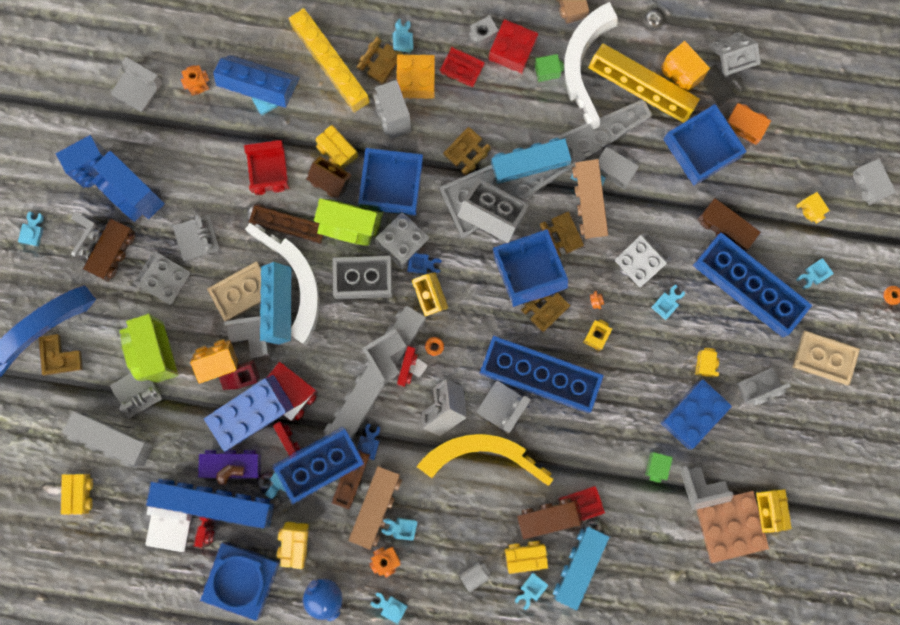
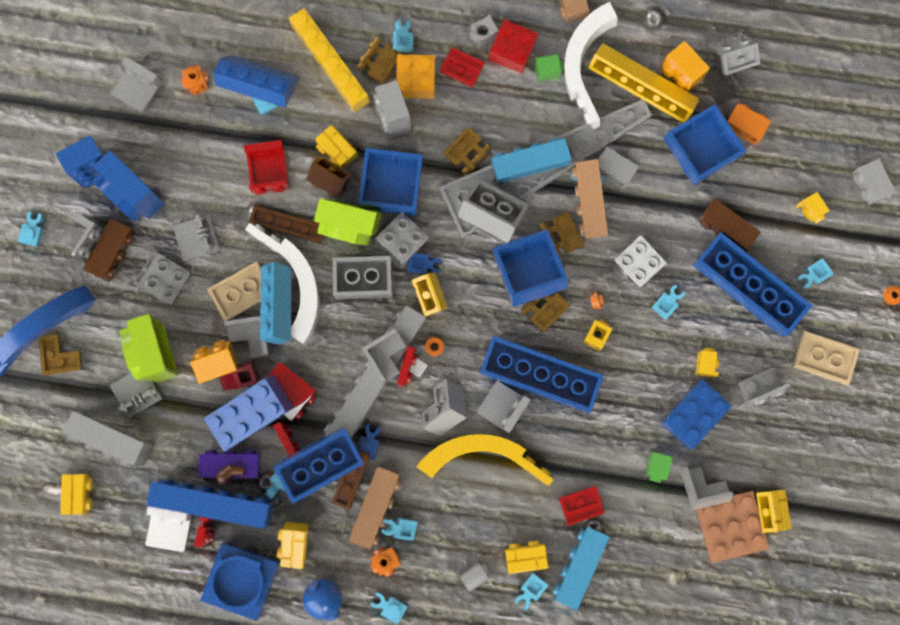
reddish brown brick [517,498,583,540] -> none

